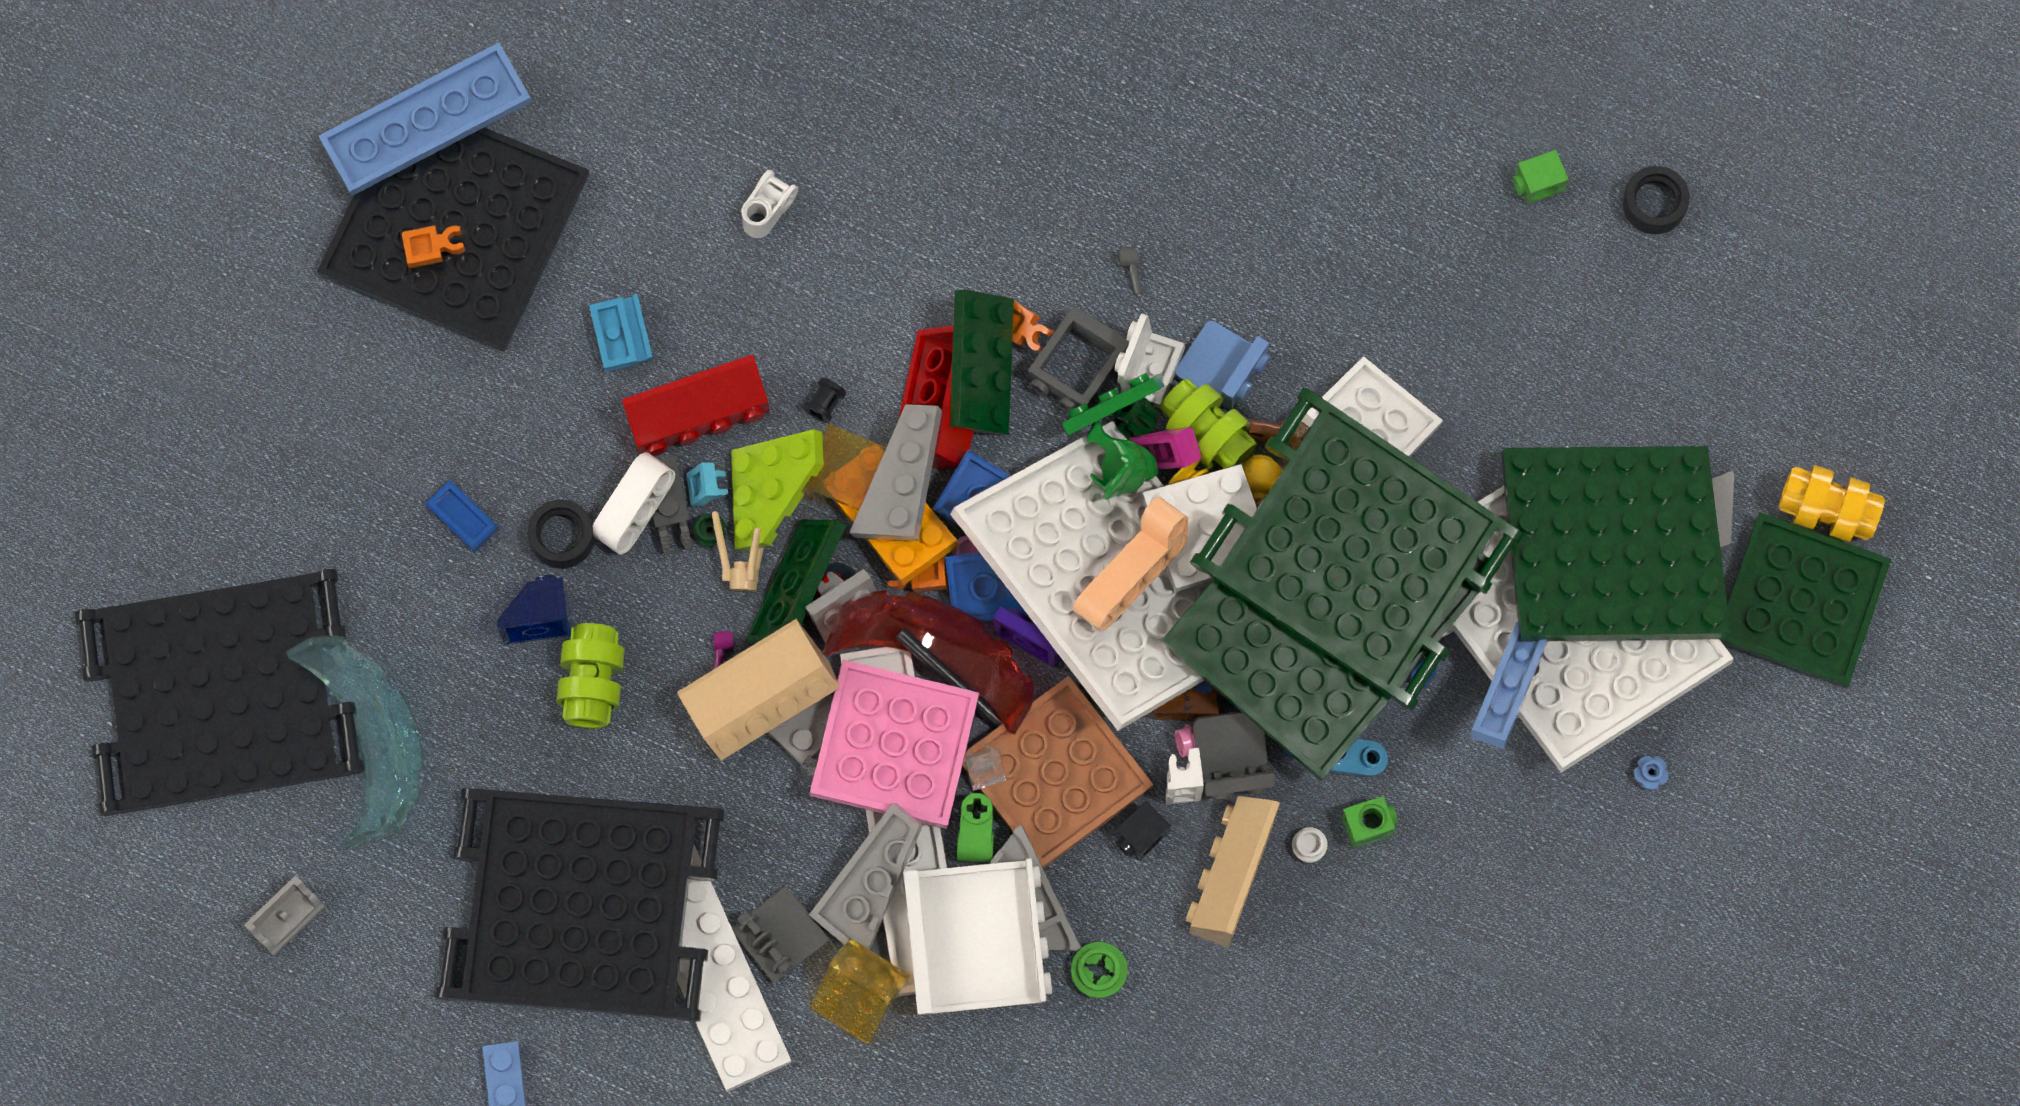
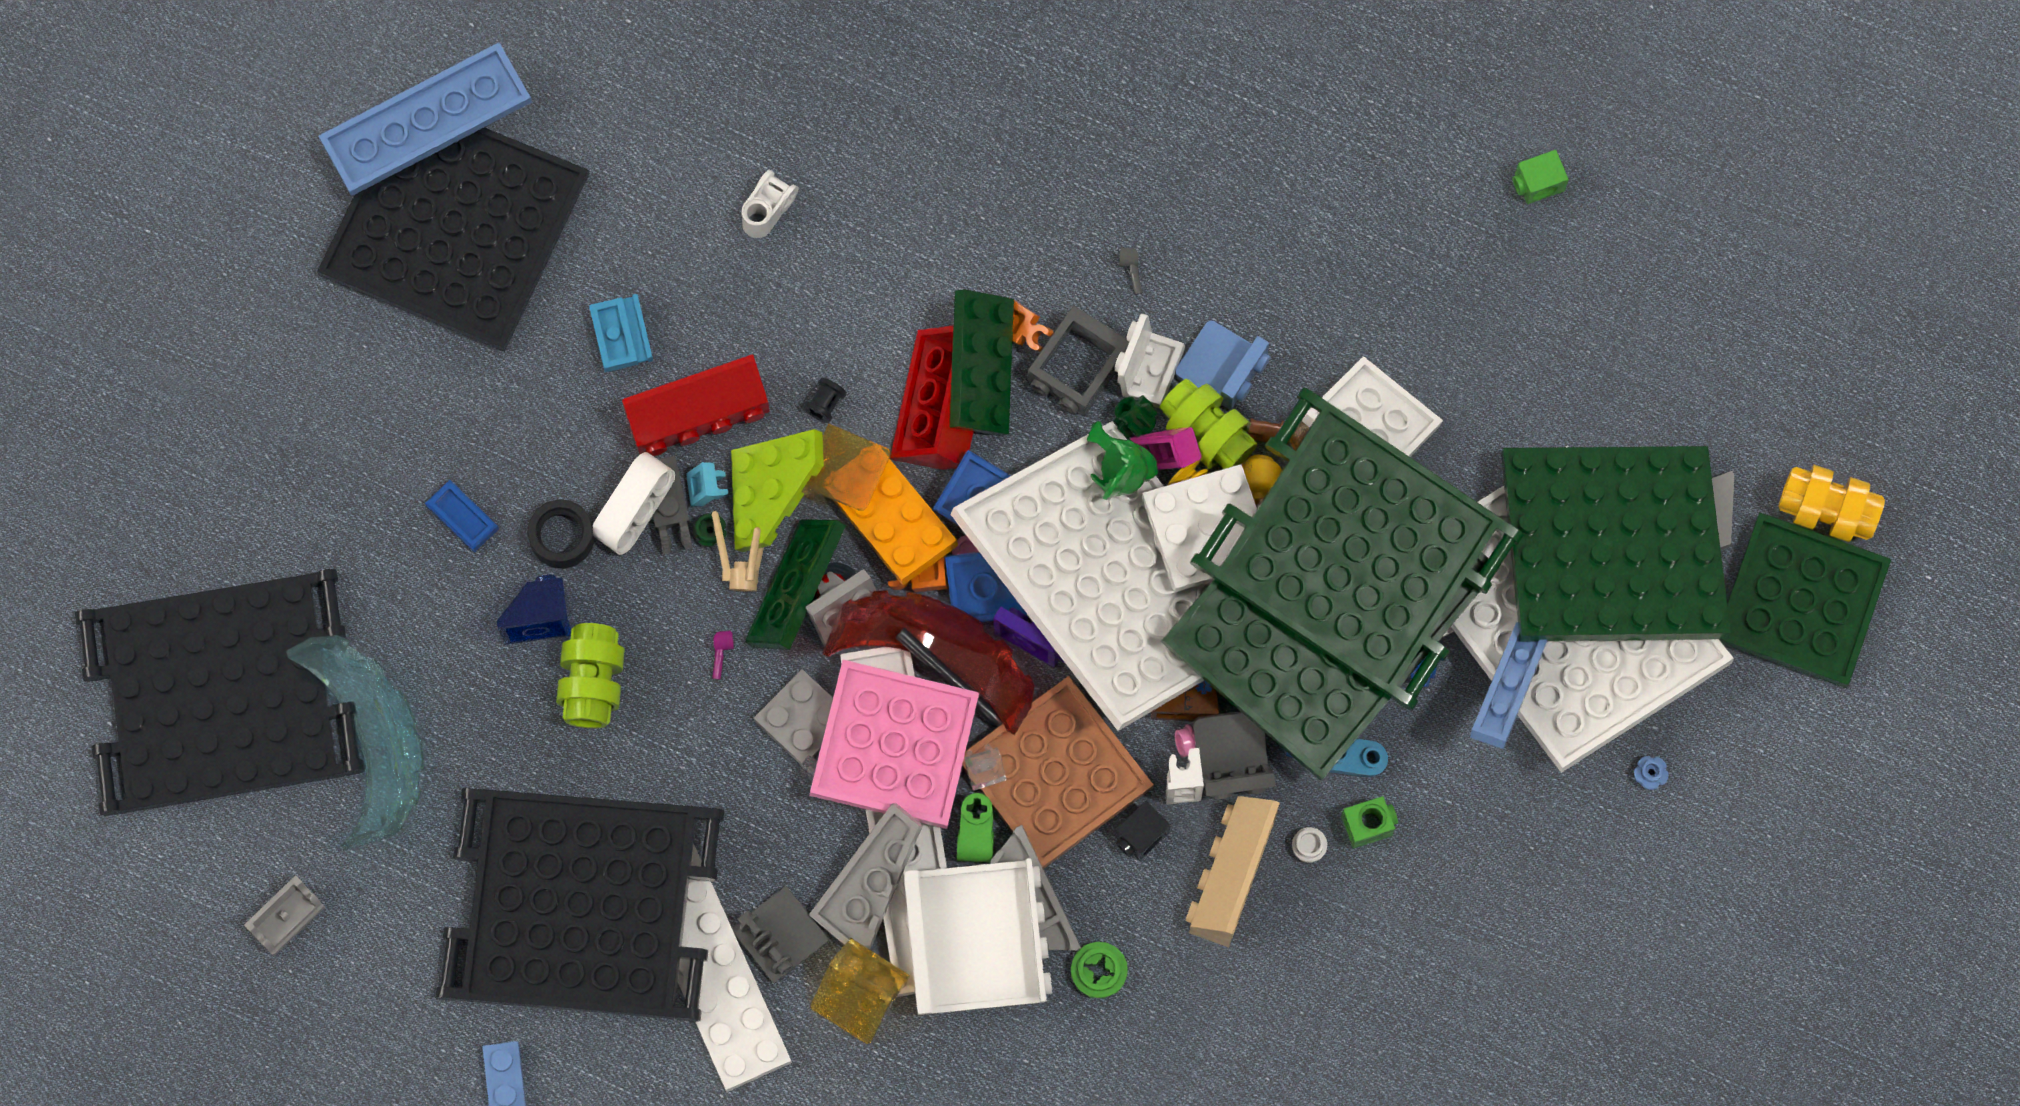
orange plate [401,225,465,268] -> none
tan slope [677,619,840,760] -> none
light grey wing [849,404,942,541] -> none
green plate [1062,372,1164,435] -> none
light nougat beam [1073,497,1189,631] -> none
black tyre [1623,166,1690,235] -> none

